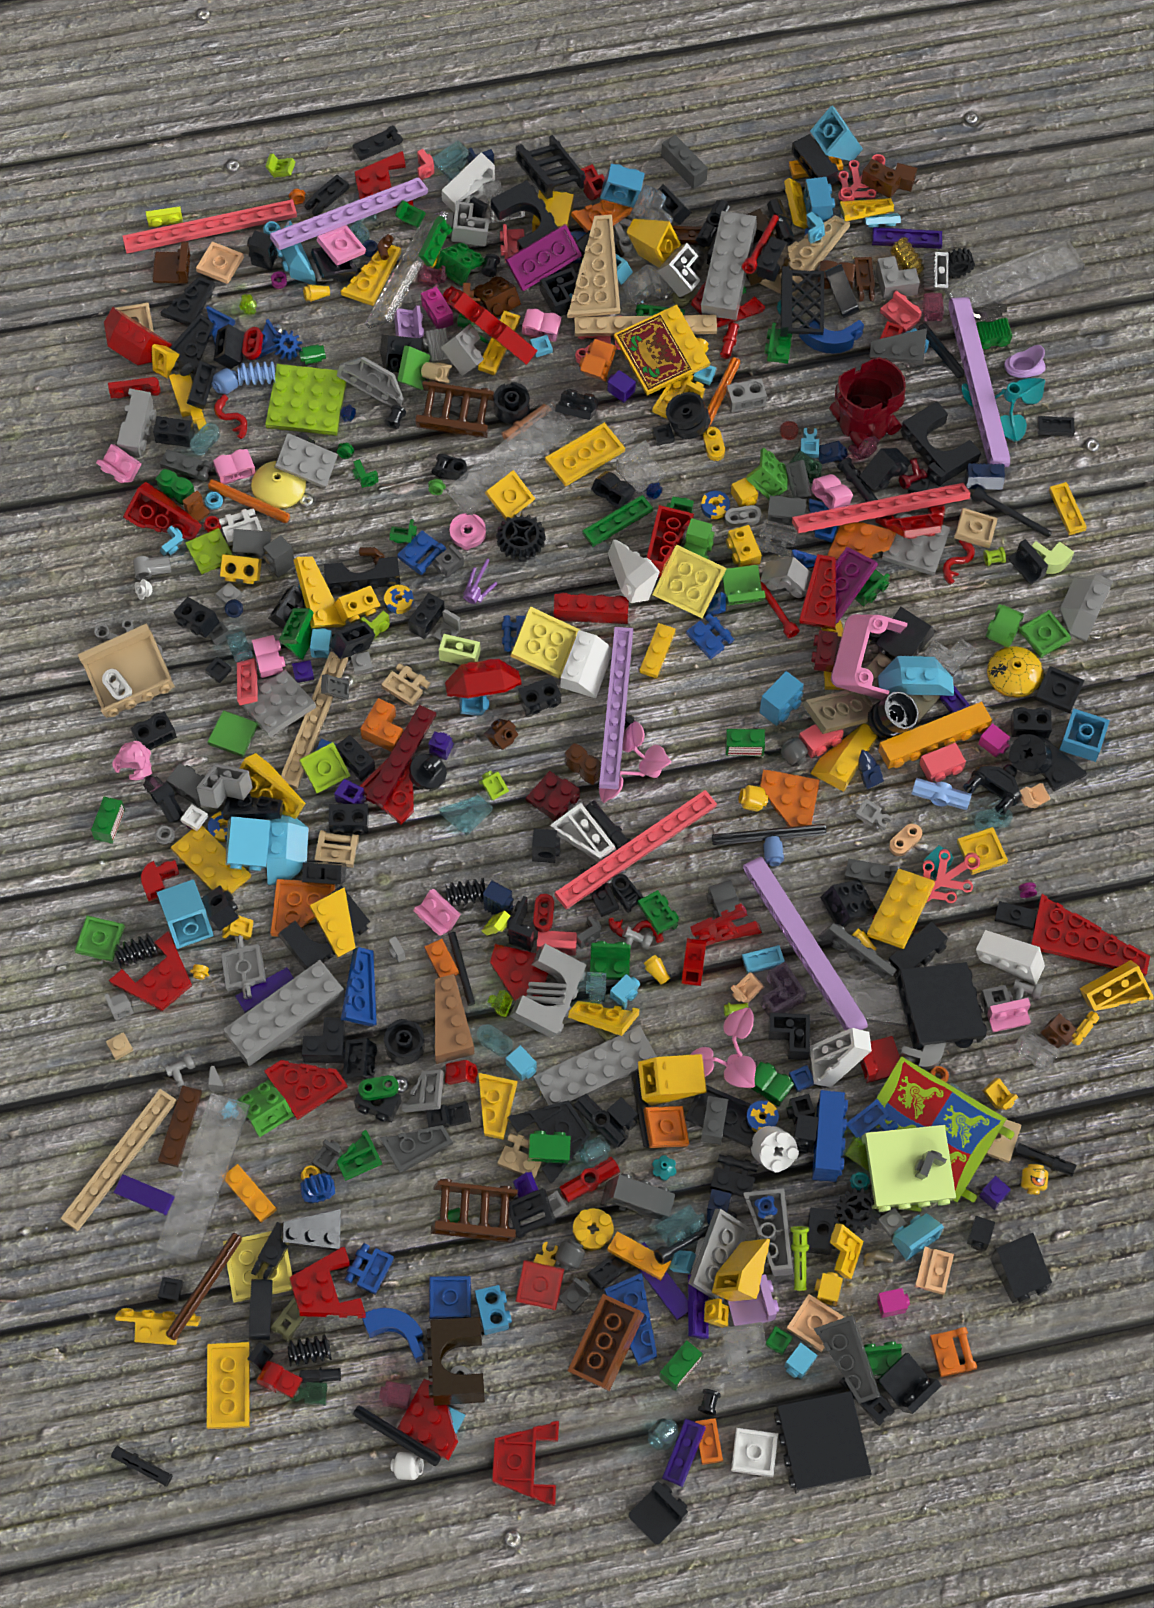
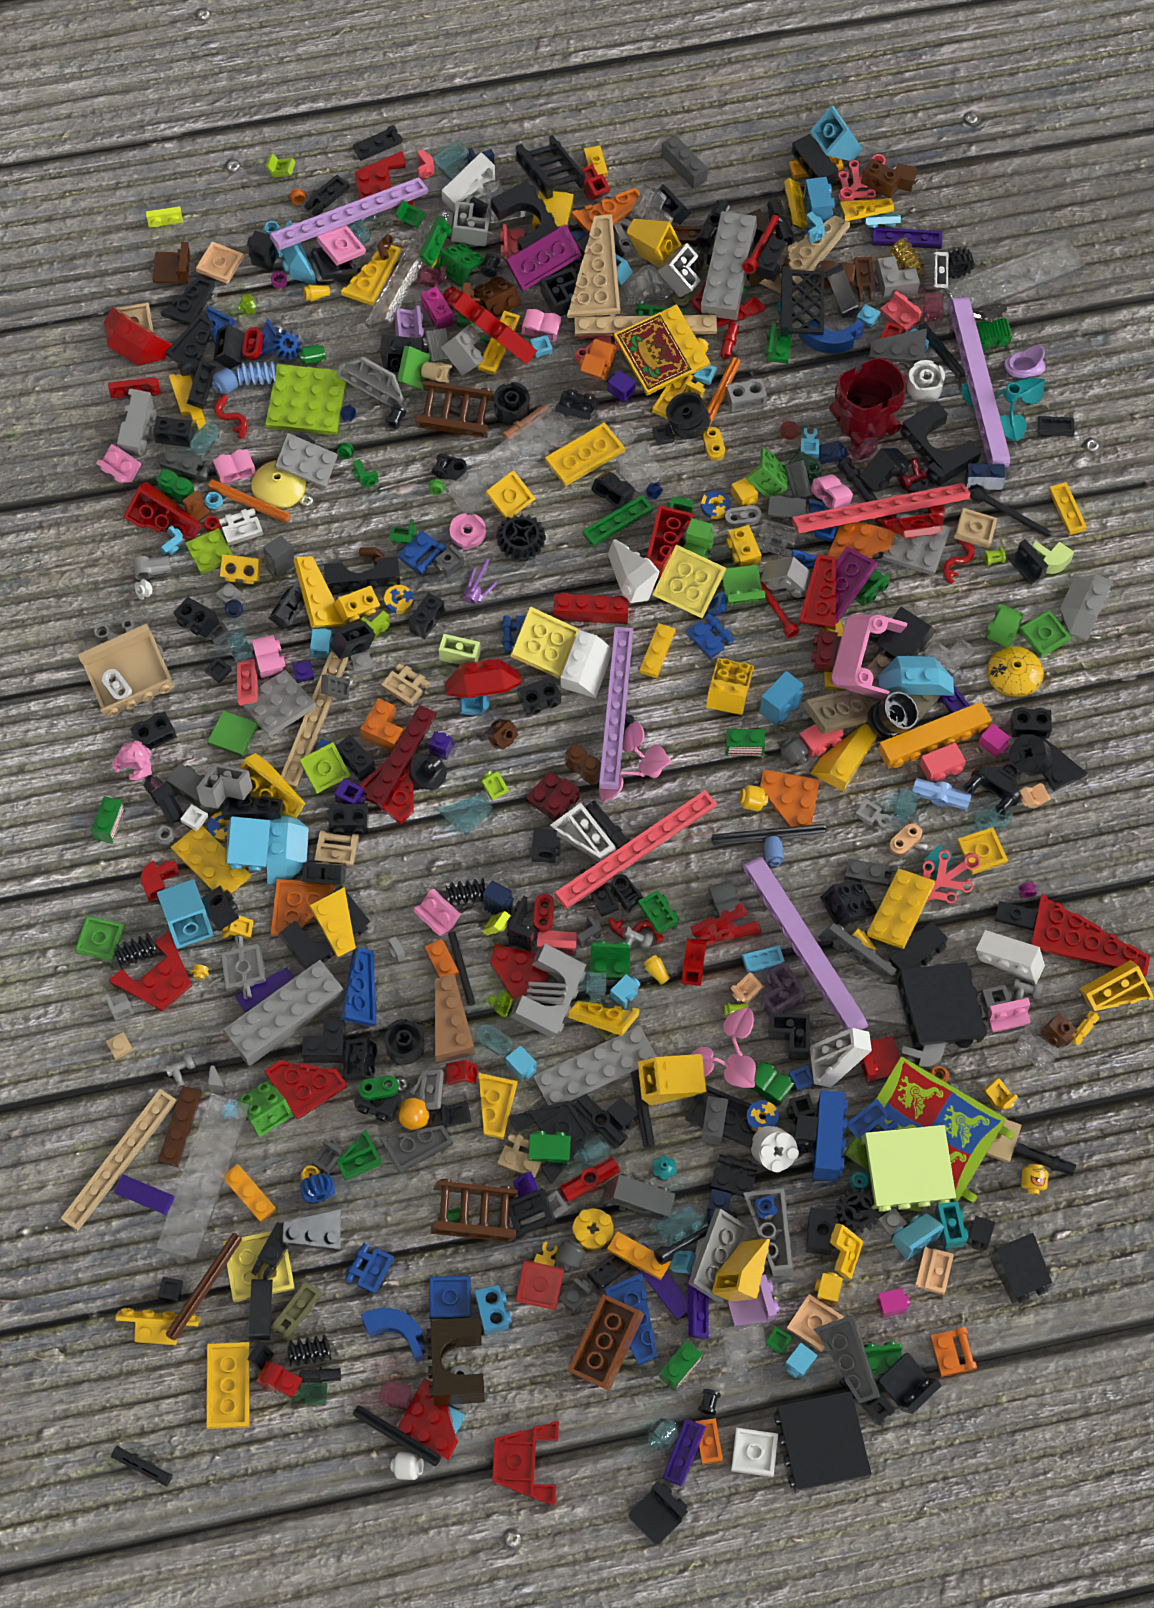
coral plate [122,199,297,254] -> none
yellow slope [152,344,179,379] -> none
dark grey brick [232,529,271,557] -> none
green bracket [279,608,317,660] -> none
red wing [289,1247,366,1318] -> none
dark blue plate [363,240,378,257] -> none
light grey bracket [433,609,461,641] -> none
dark azure brick [600,164,645,208] -> none
orange plate [643,1106,689,1148] -> none
yellow bracket [704,1298,729,1328] -> none
lime pin [791,1226,809,1291] -> none
dark blue plate [859,750,884,789] -> none
dark tan arm [863,1249,894,1268] -> none
dark grey bracket [915,1150,947,1180] -> none
dark purple brick [979,1176,1011,1210] -> none
black plate [1035,666,1085,714] -> none
dark azure brick [1059,708,1110,762] -> none
none -> light orange hair [398,1098,429,1130]
none -> yellow plate [584,146,608,177]
none -> yellow slope [706,658,754,715]
none -> medium azure plate [856,304,880,328]
none -> clear light blue brick [894,788,920,821]
none -> white brick [906,360,945,402]
none -> teal brick [935,1201,968,1250]

